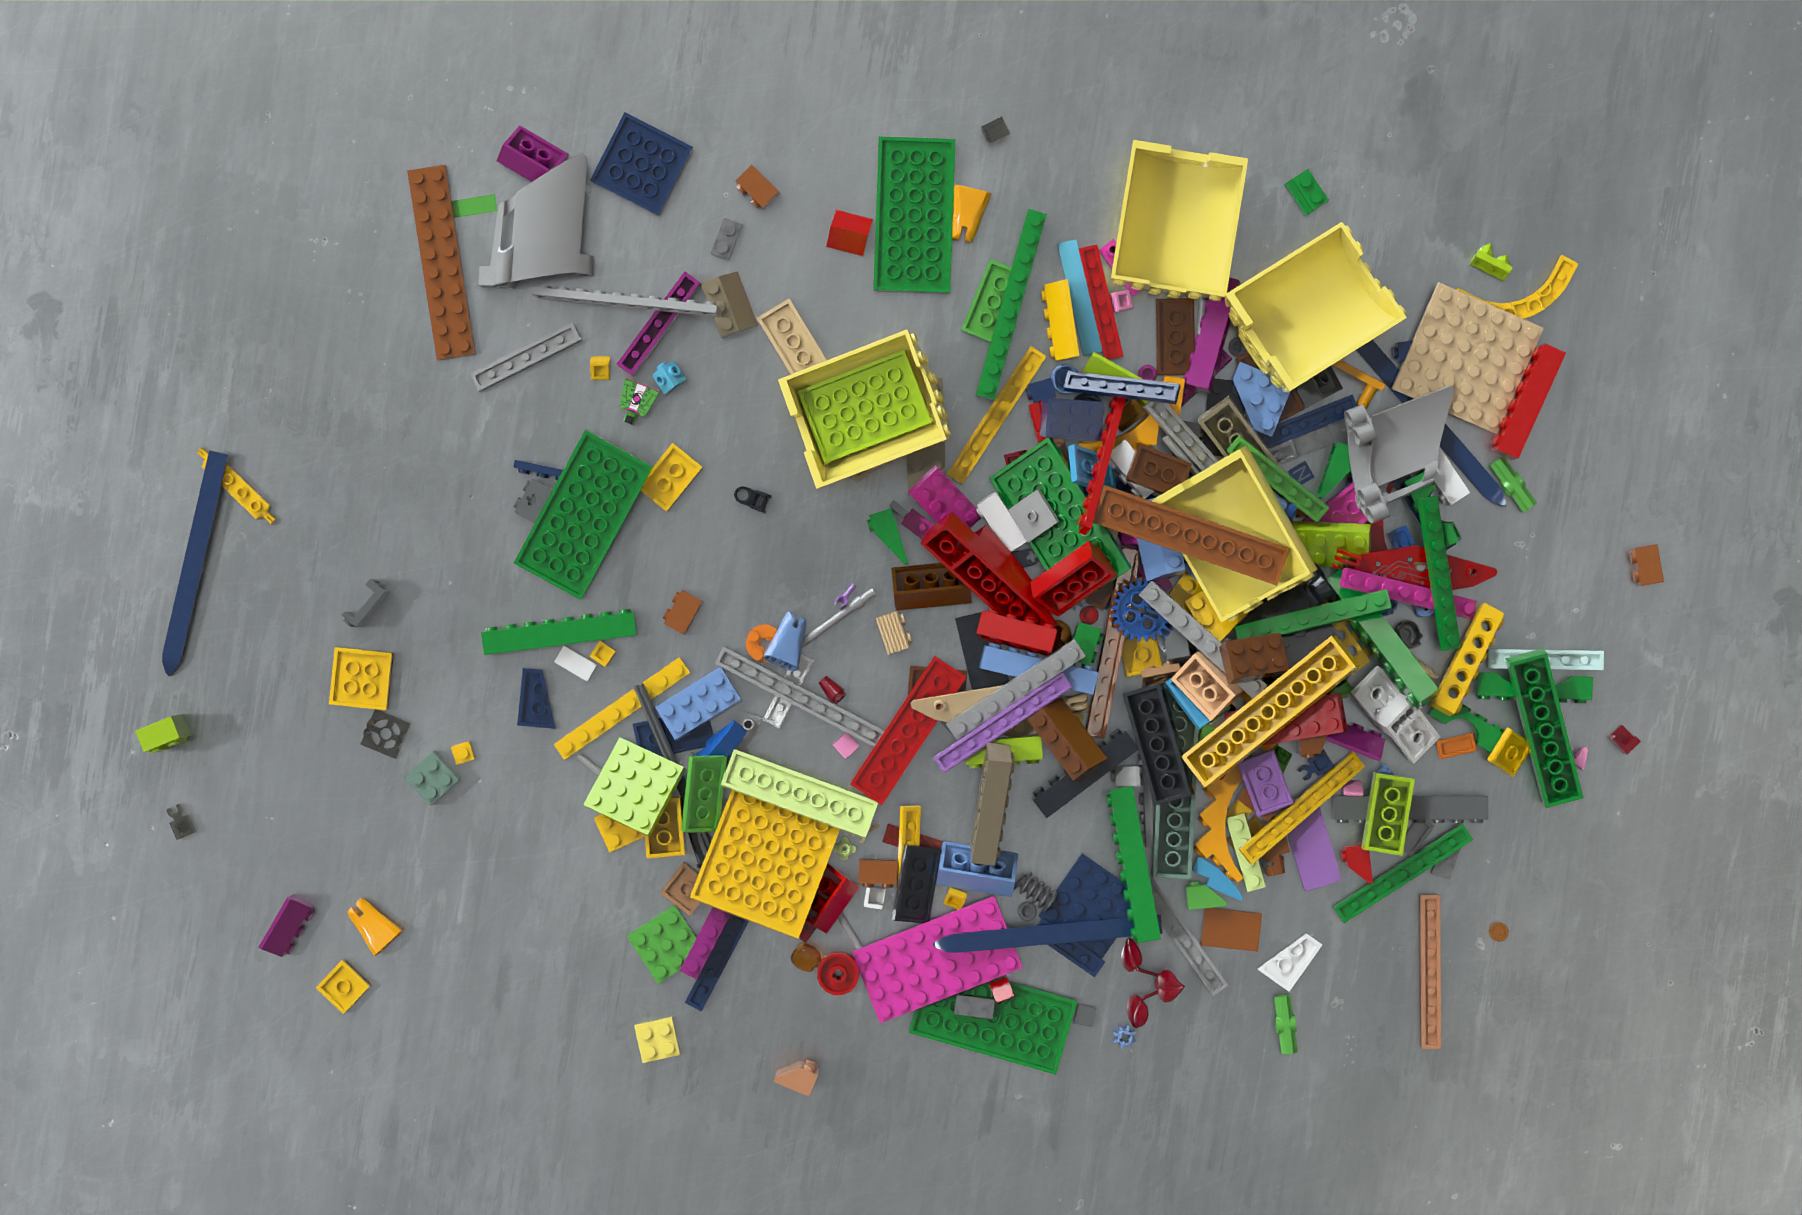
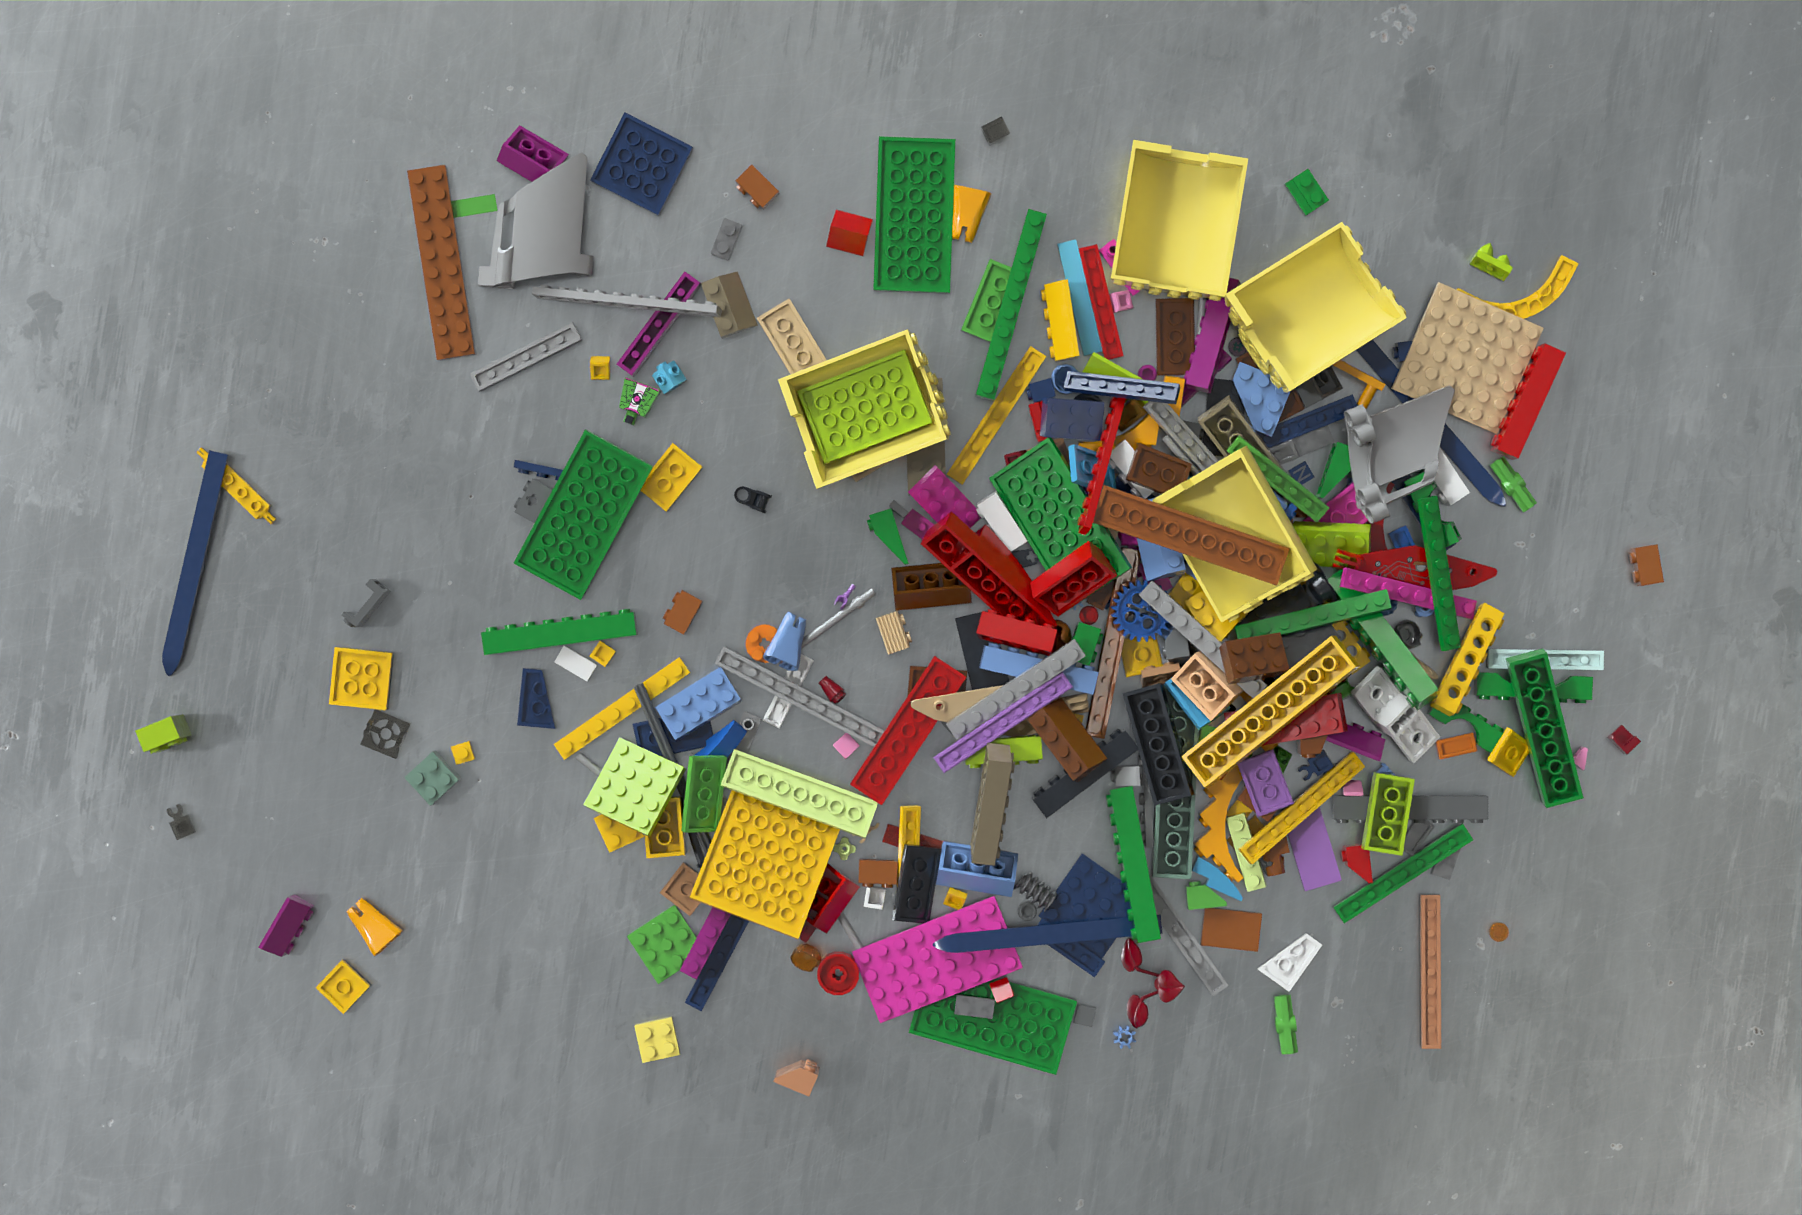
light grey plate [1008,489,1060,542] -> none

